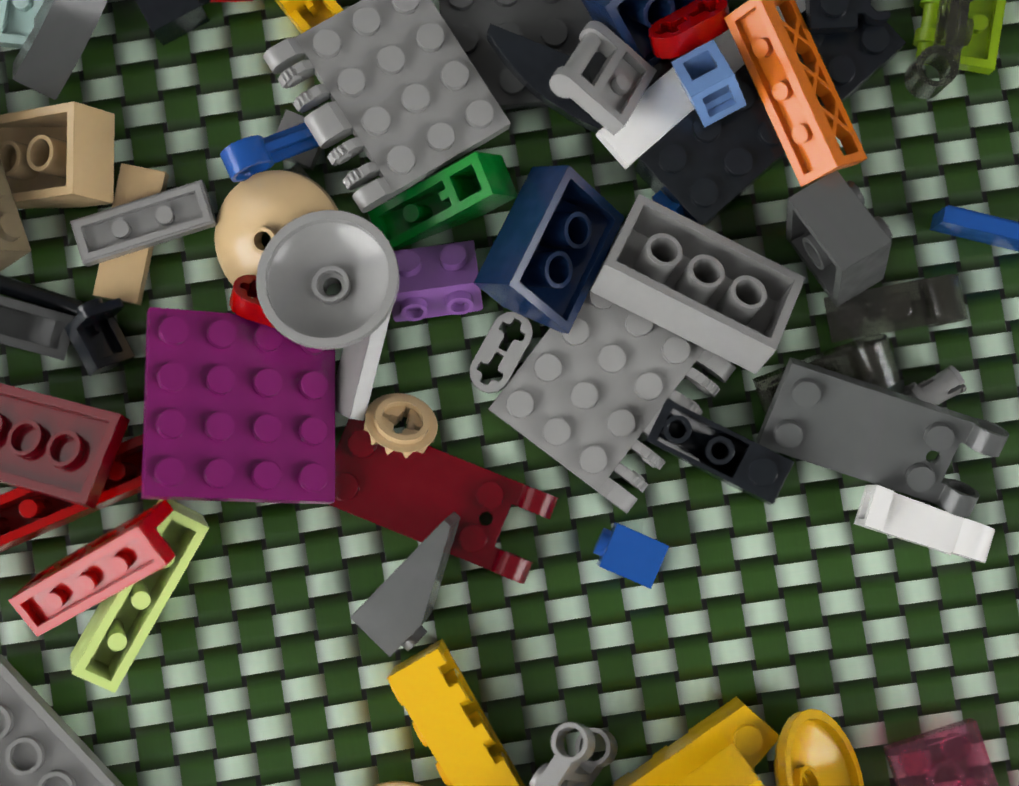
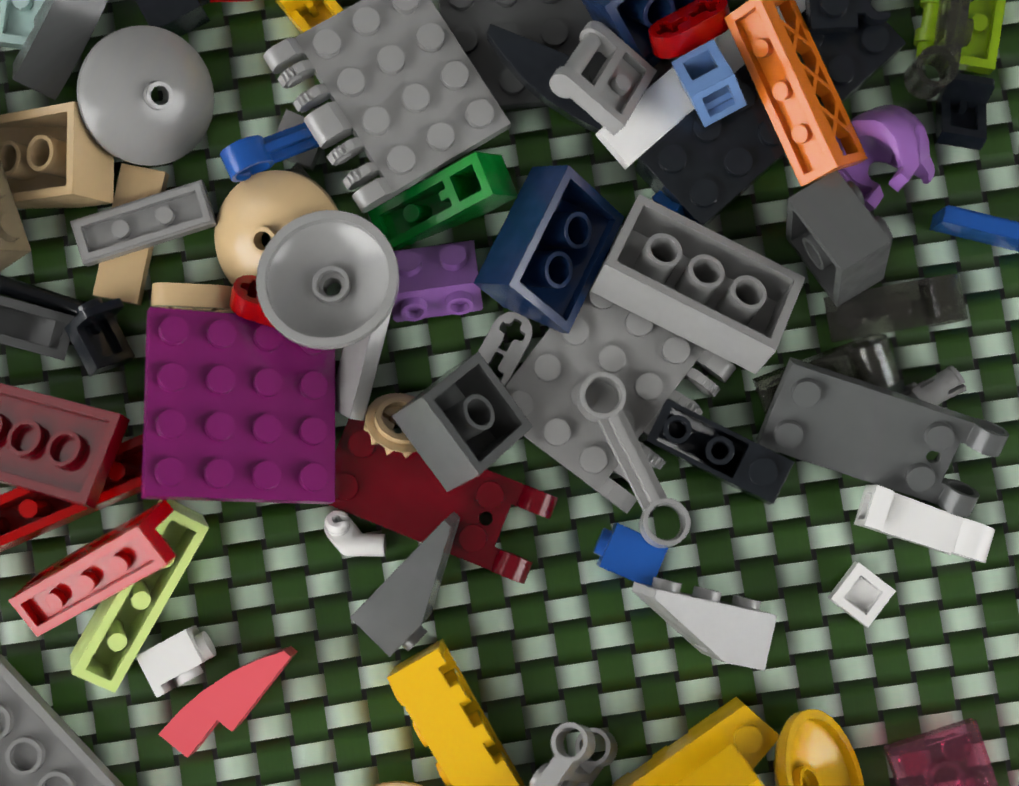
none -> light grey dish [76,25,214,166]
none -> white brick [136,625,217,698]
none -> tan beam [151,282,234,313]
none -> coral slope [158,646,298,758]
none -> white arm [324,510,387,557]
none -> dark grey brick [392,352,533,492]
none -> light grey piece [577,372,691,548]
none -> slope [632,577,777,671]
none -> white plate [827,561,896,628]
none -> medium lavender piece [835,105,935,212]
none -> black bracket [936,72,995,150]

